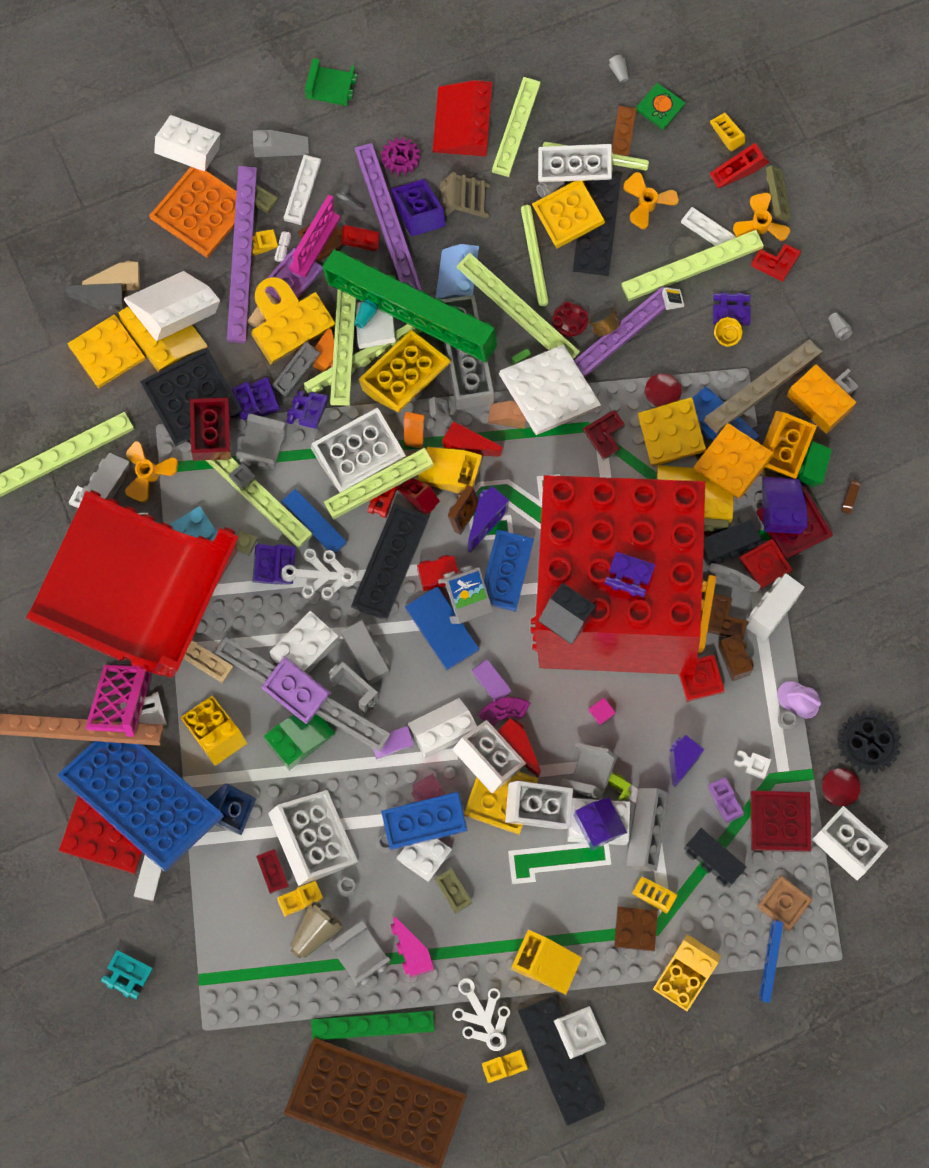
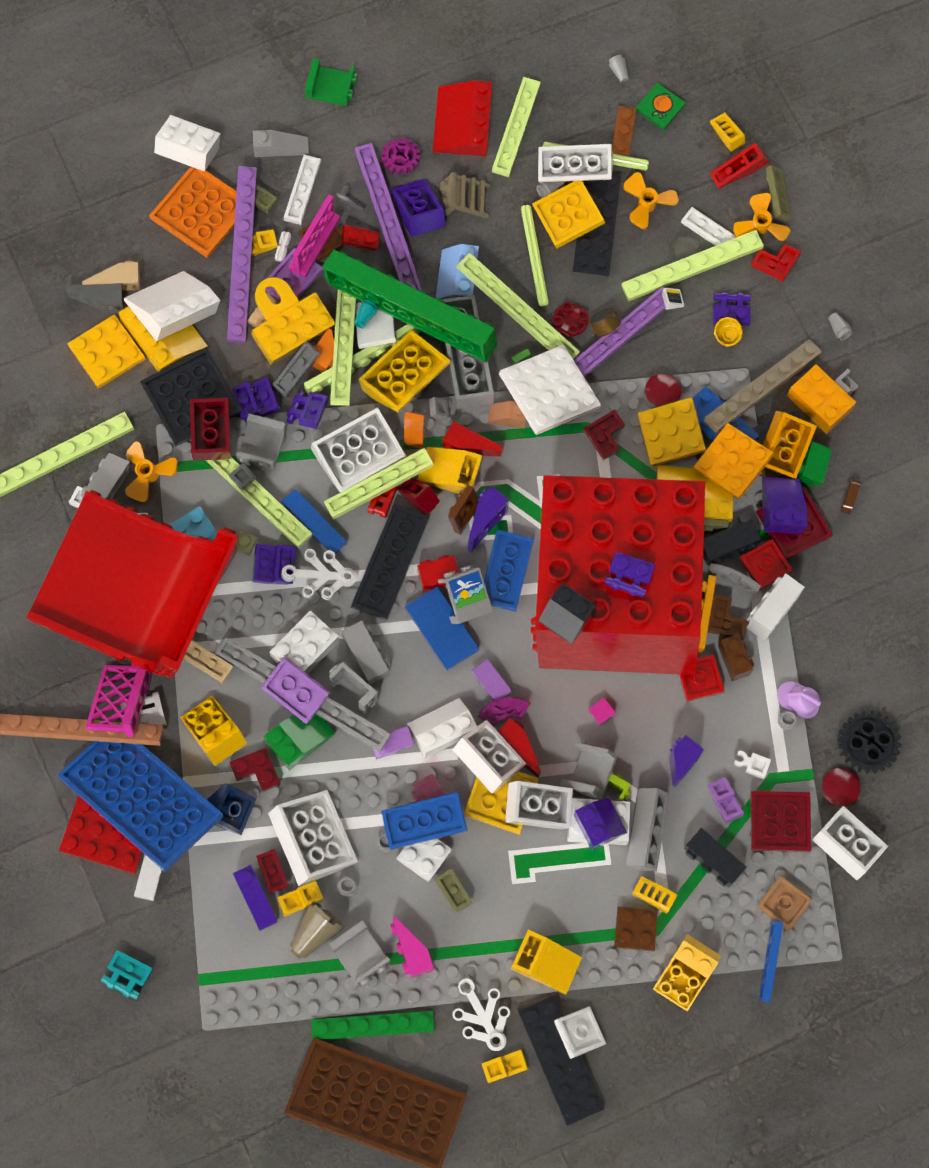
none -> dark red plate [229,748,281,792]
none -> dark purple slope [233,865,278,931]

